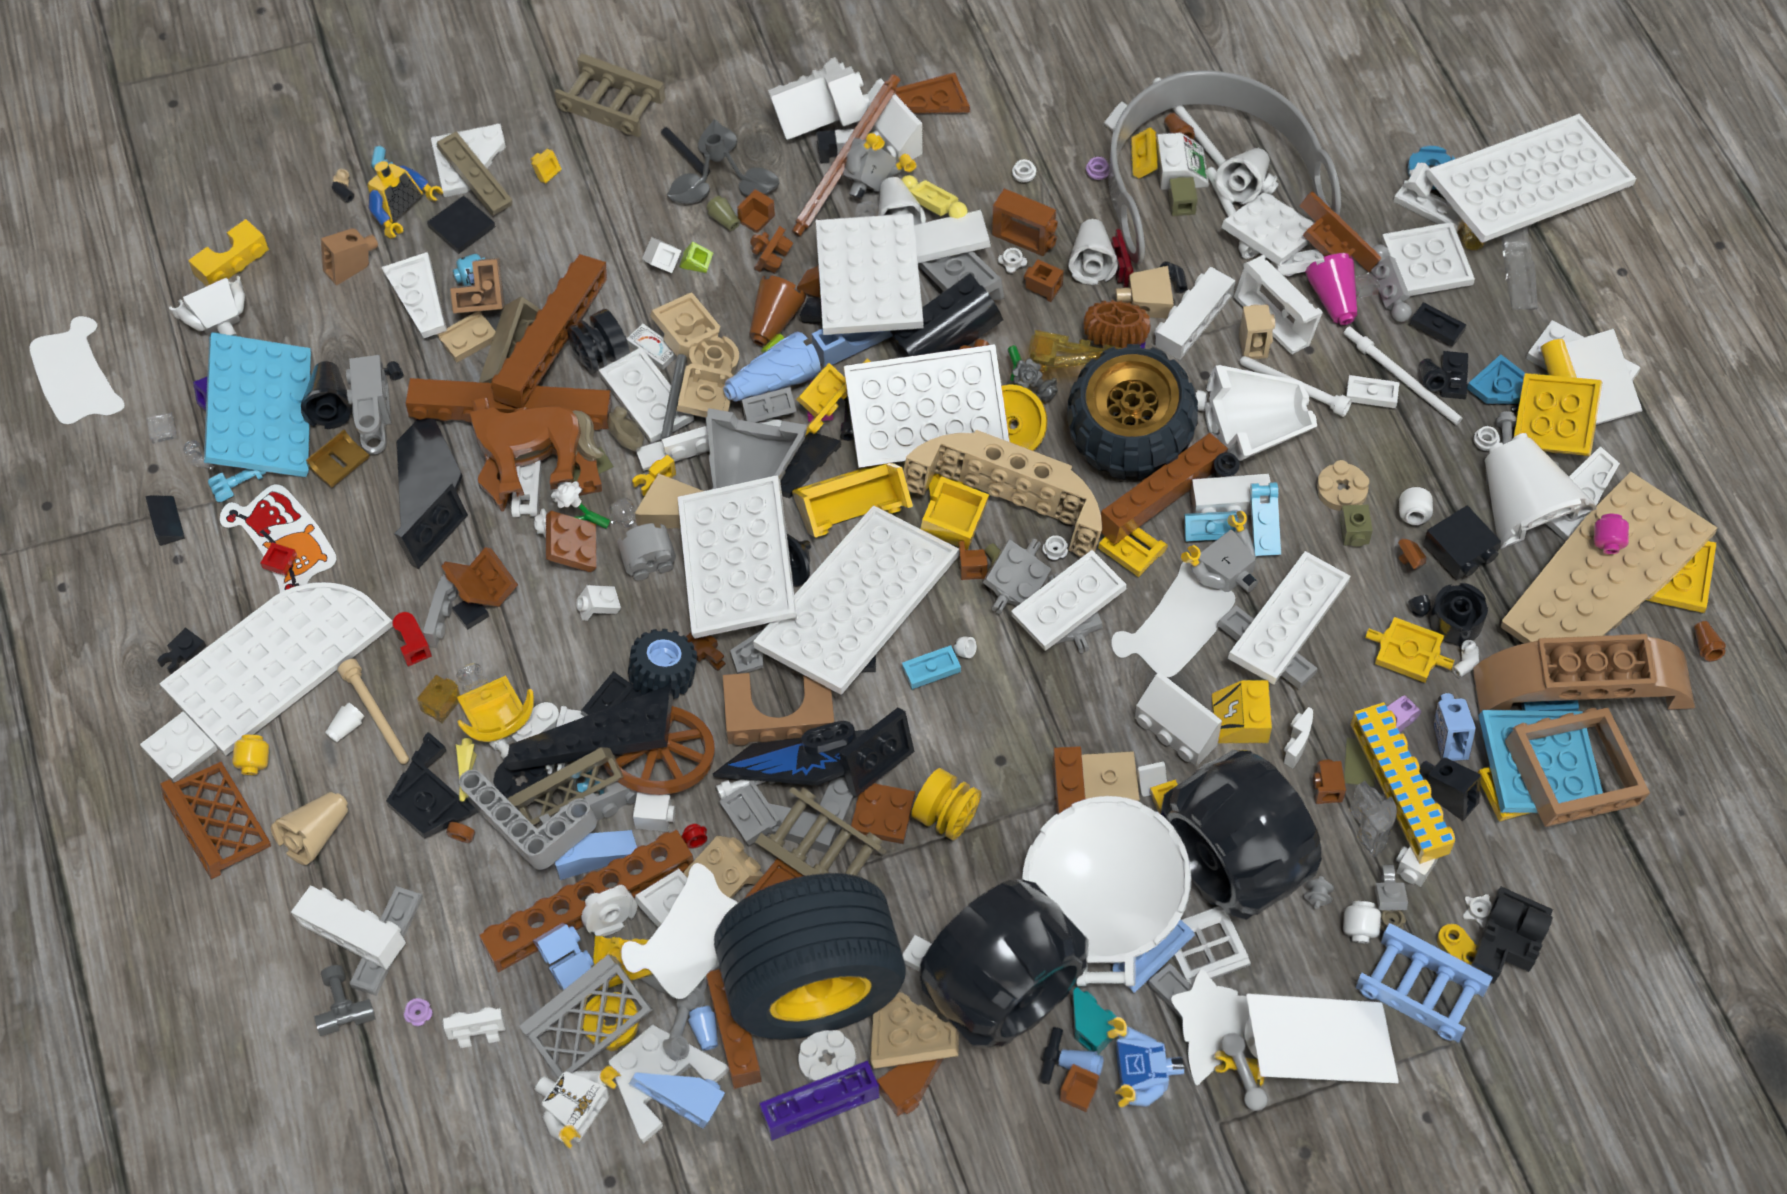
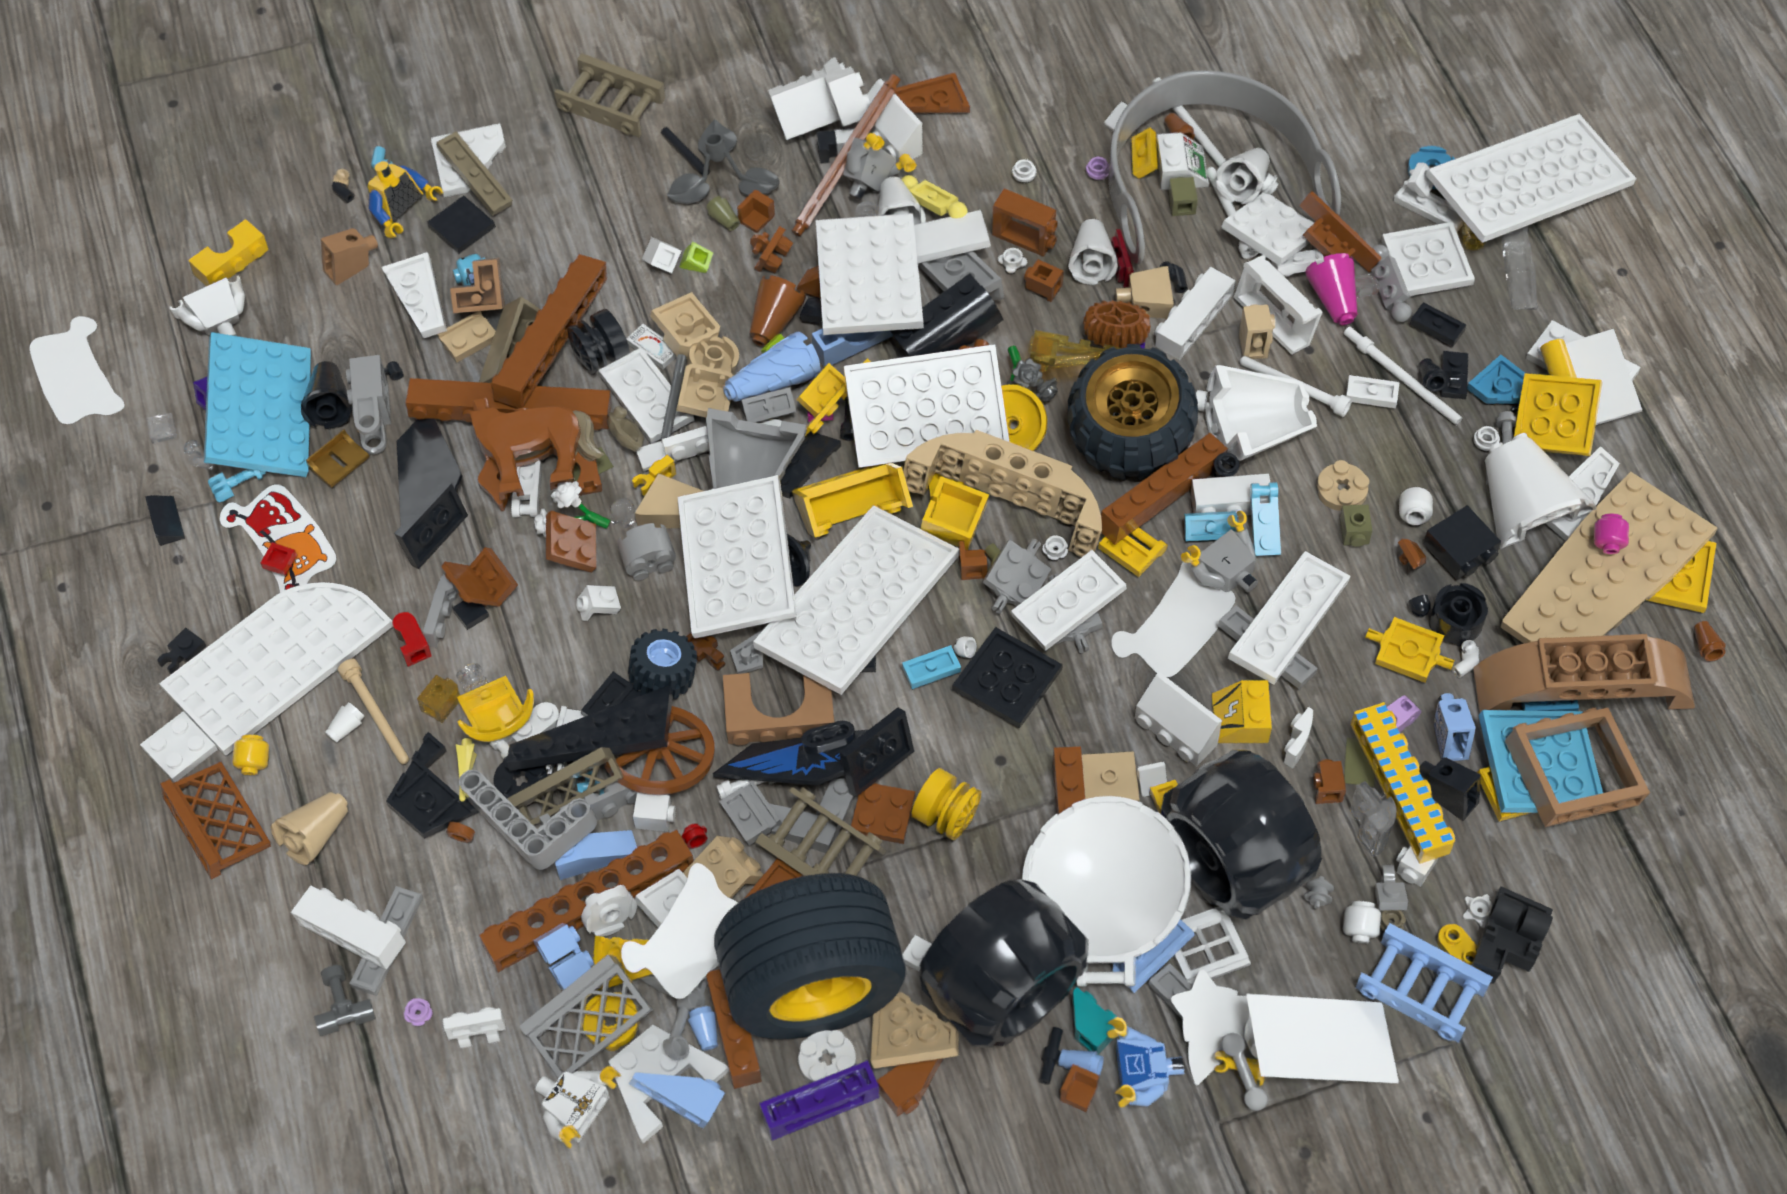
yellow tile [530,149,561,184] -> none
none -> black plate [952,627,1063,728]

